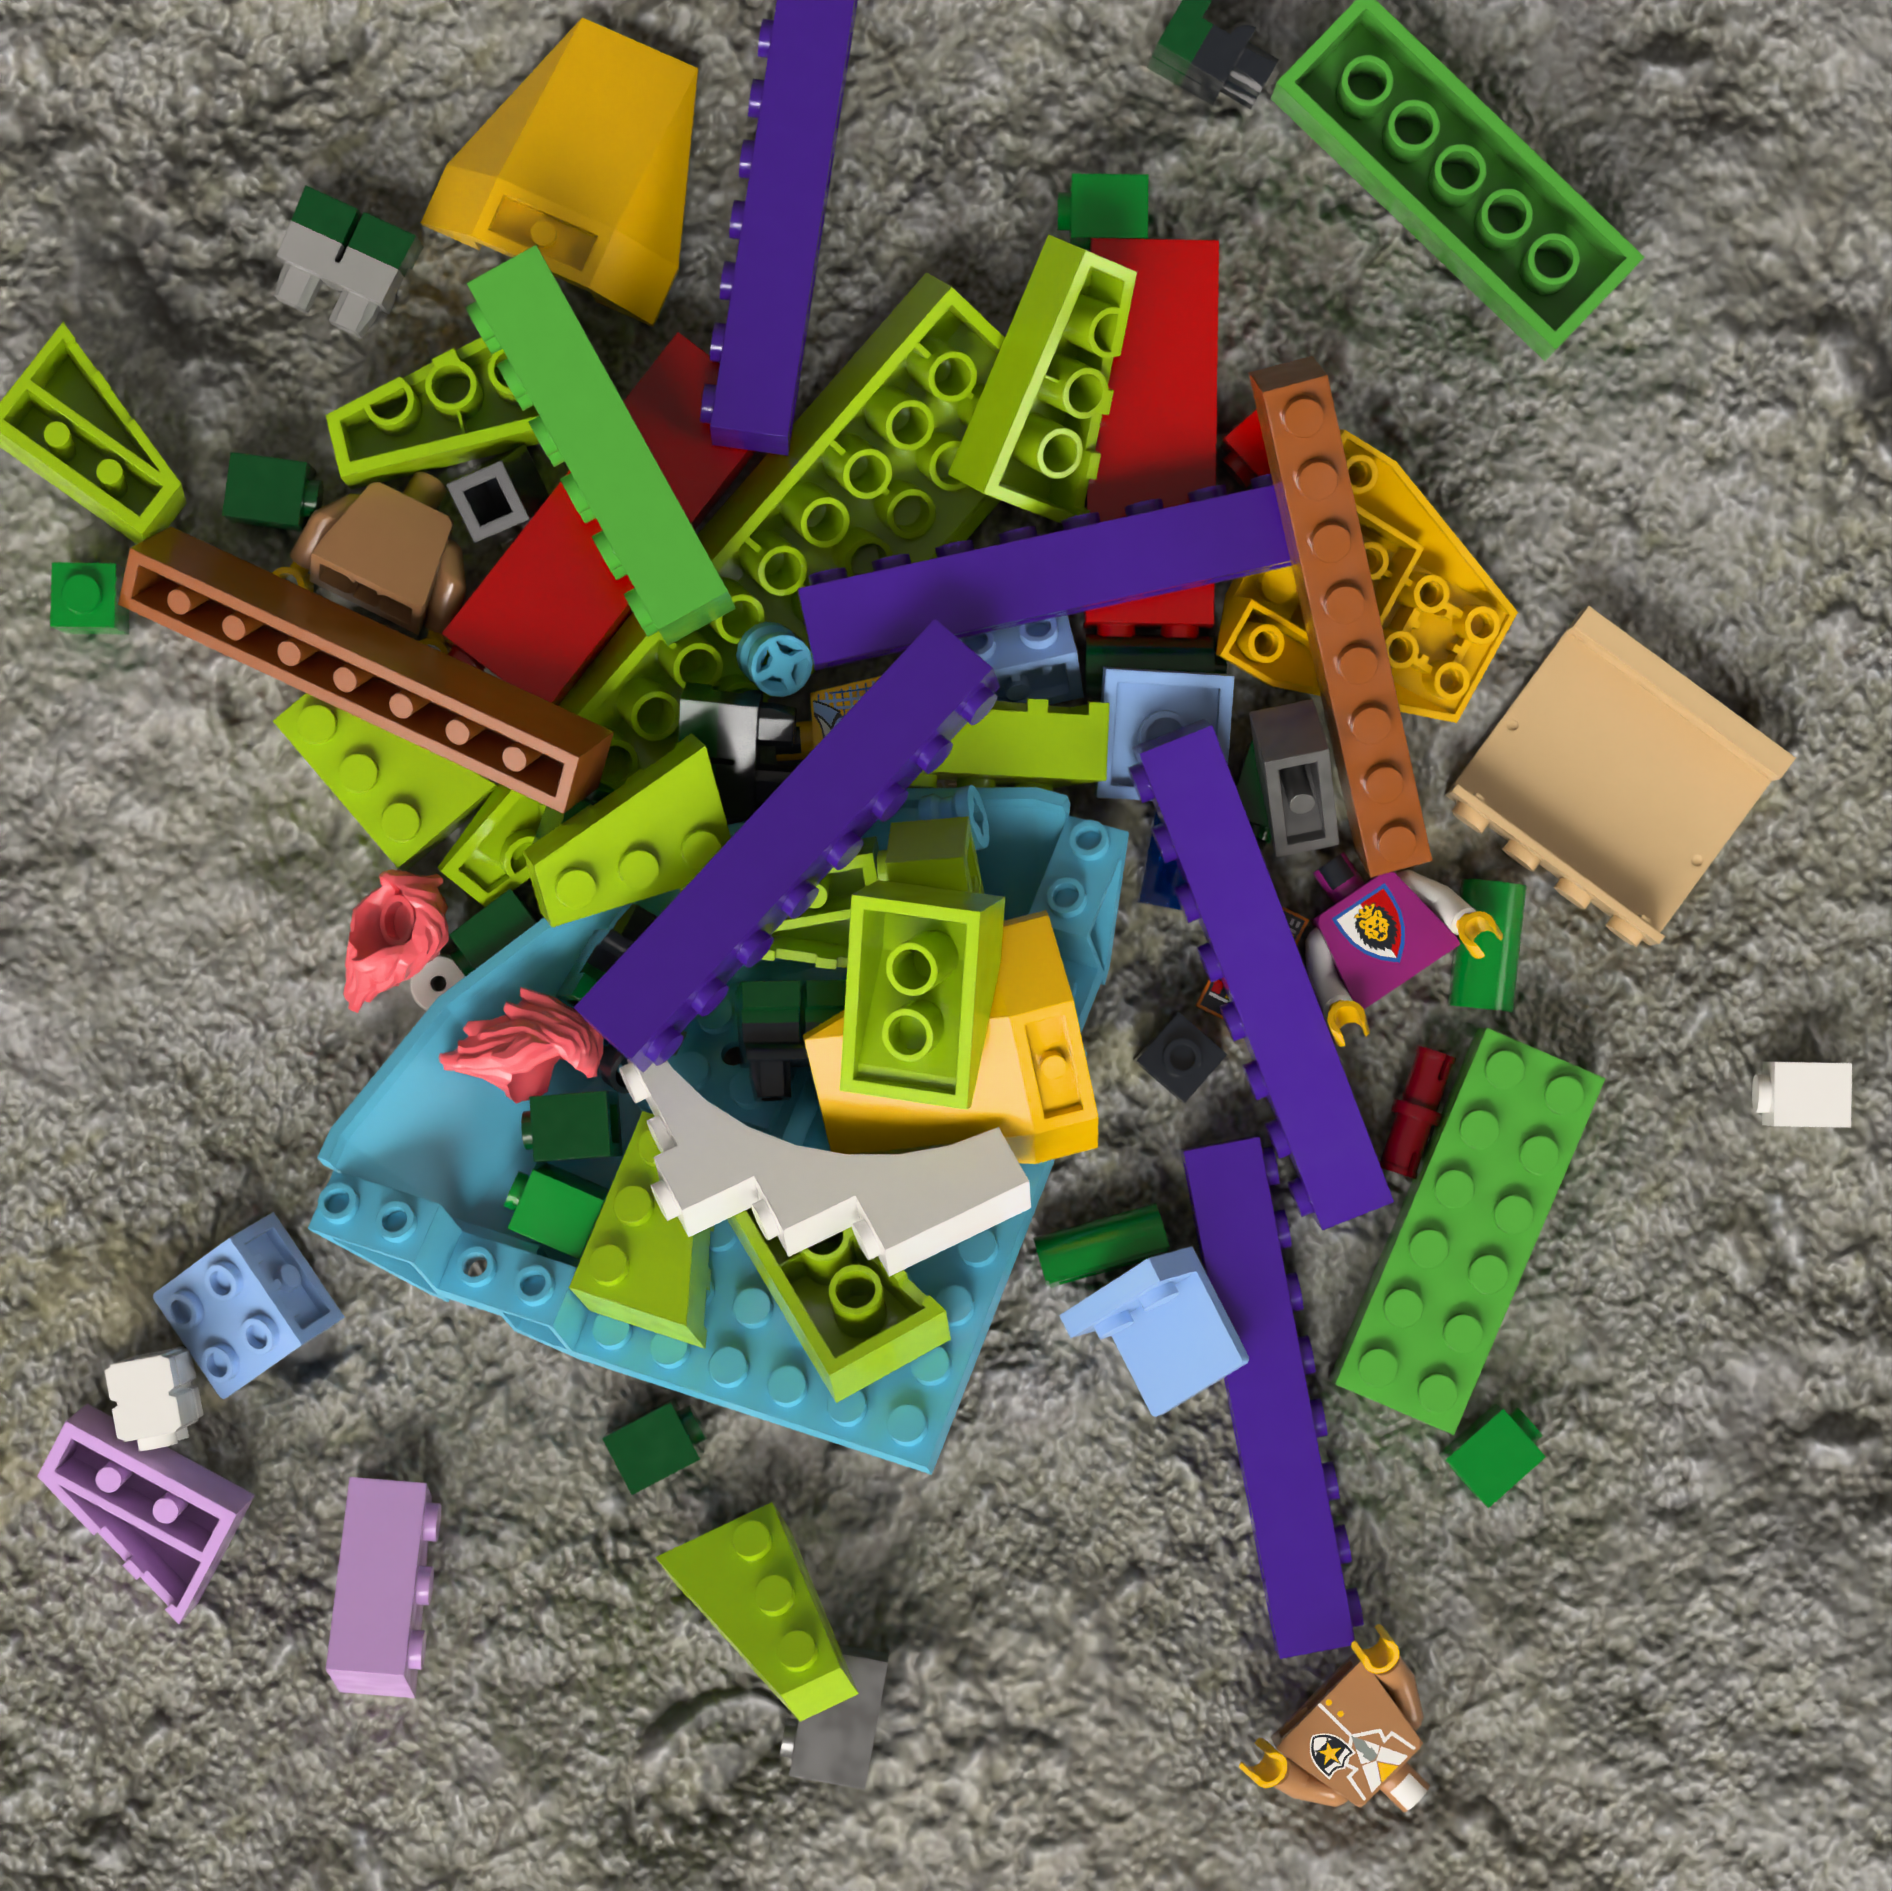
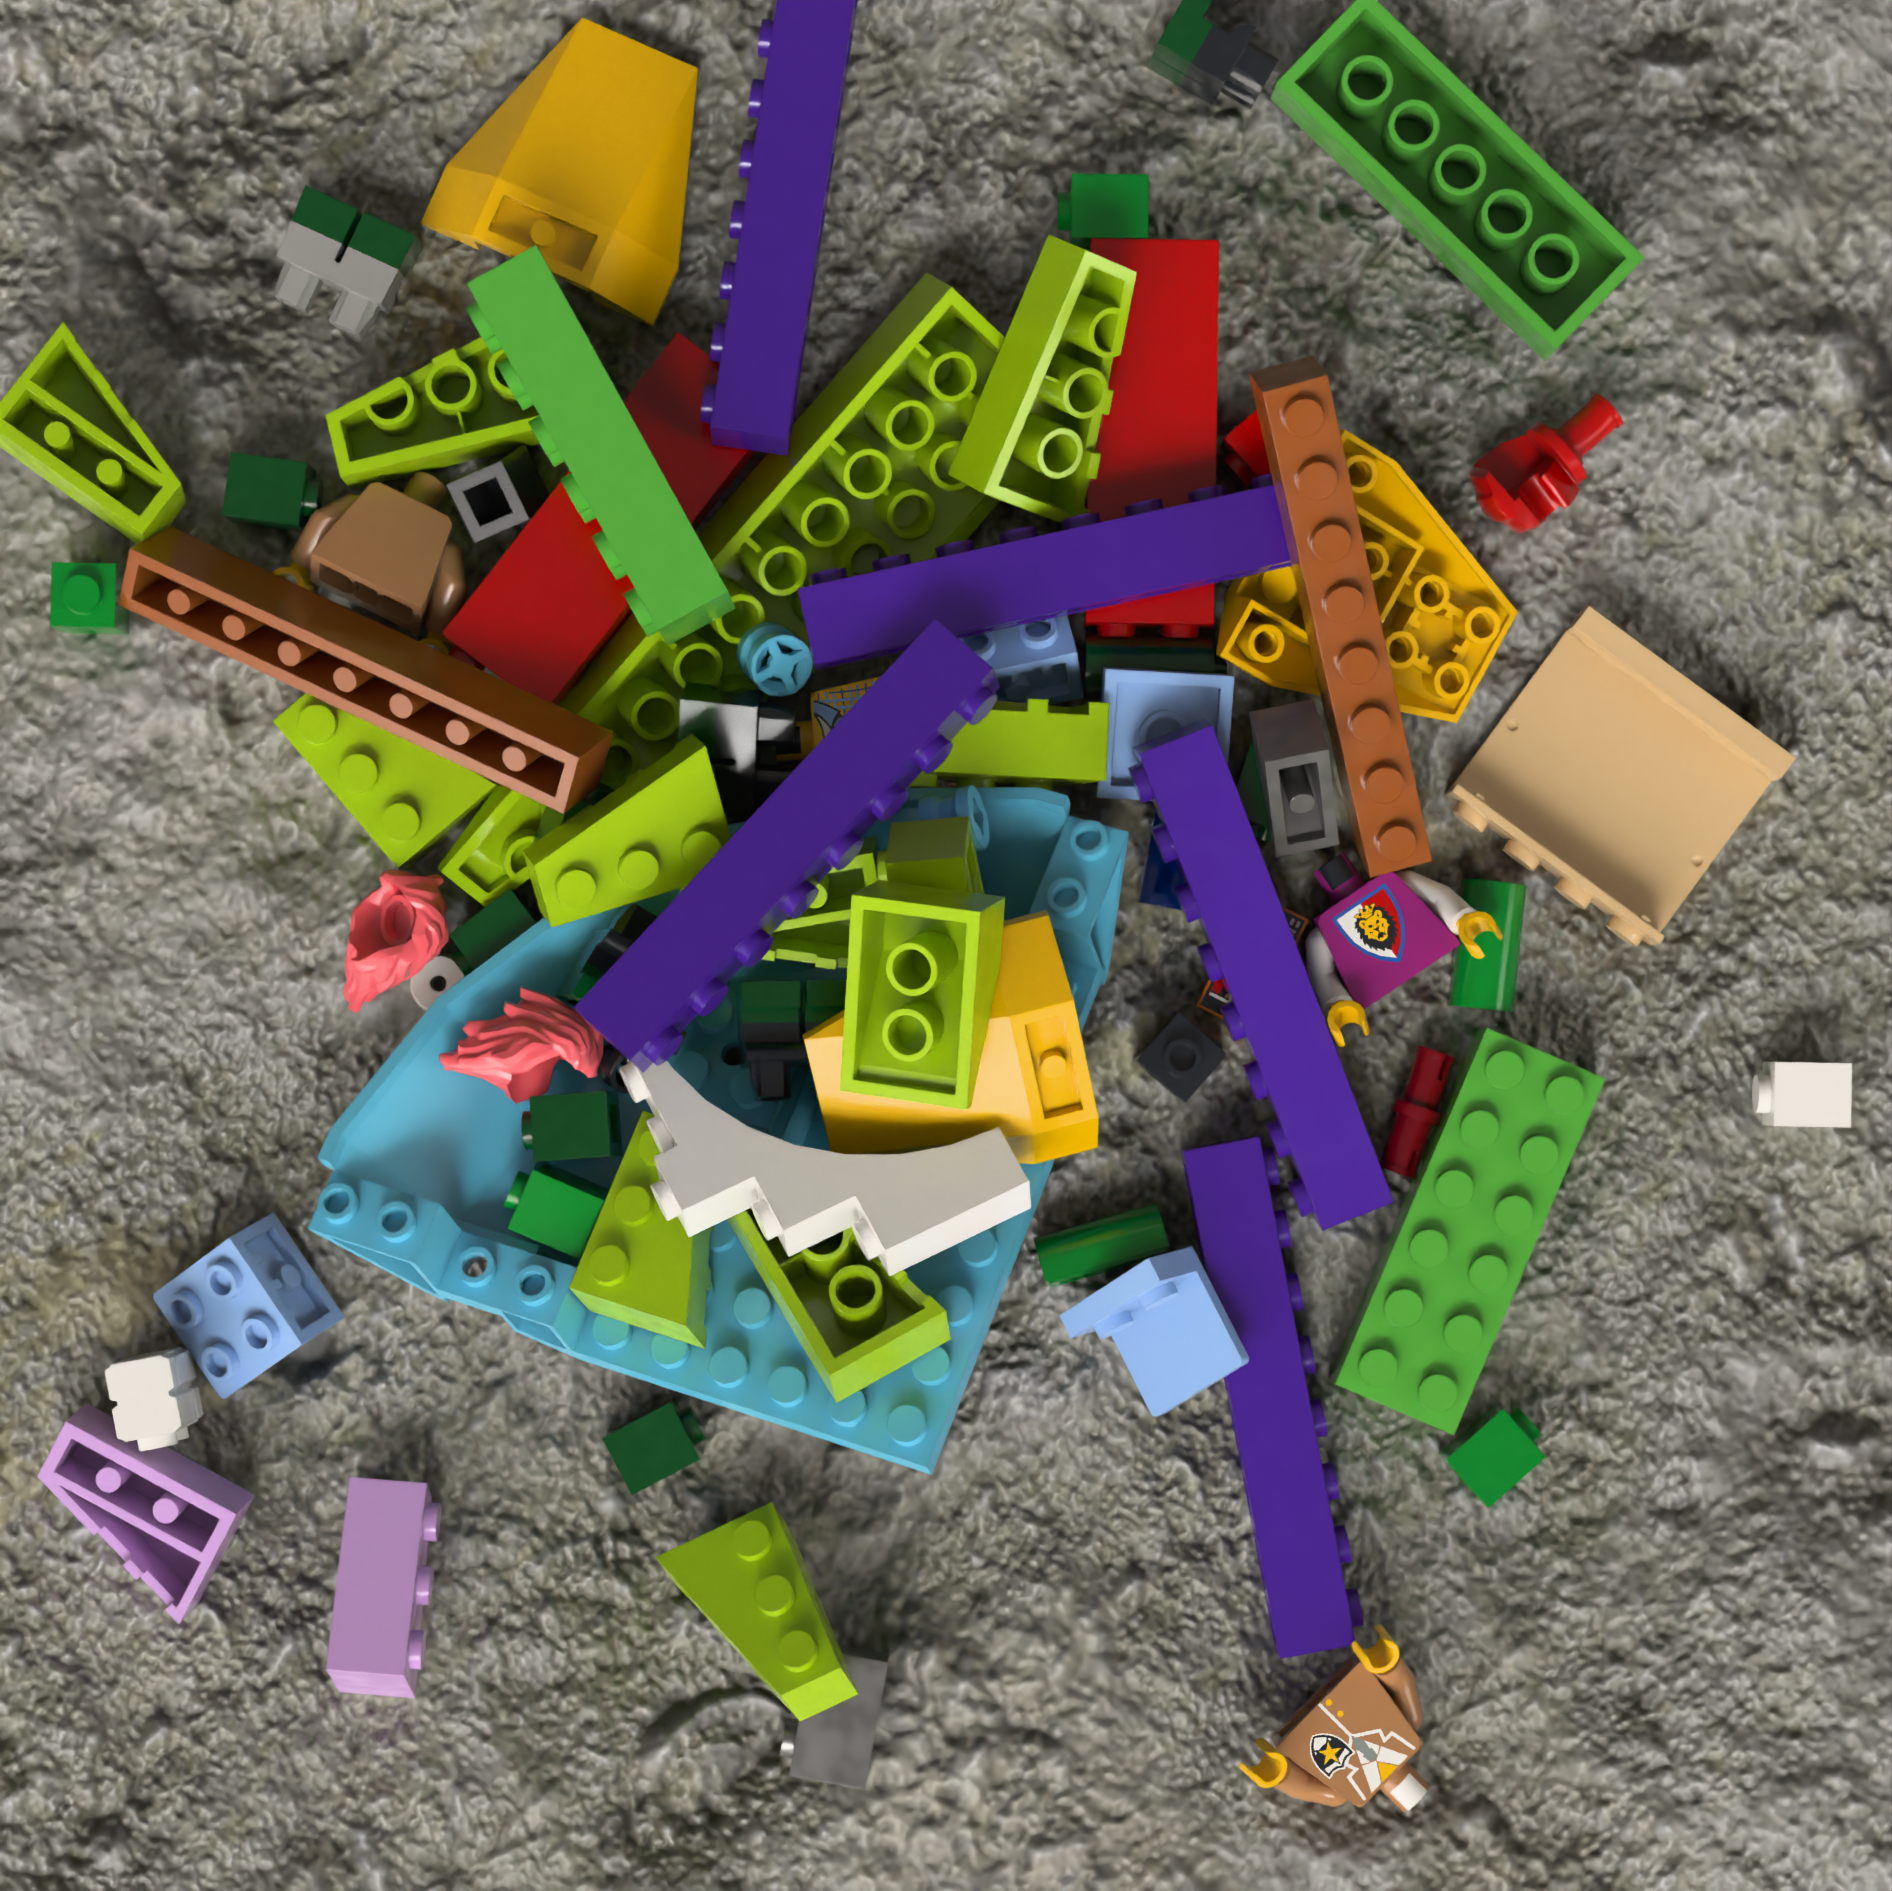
none -> red piece [1468,394,1623,534]

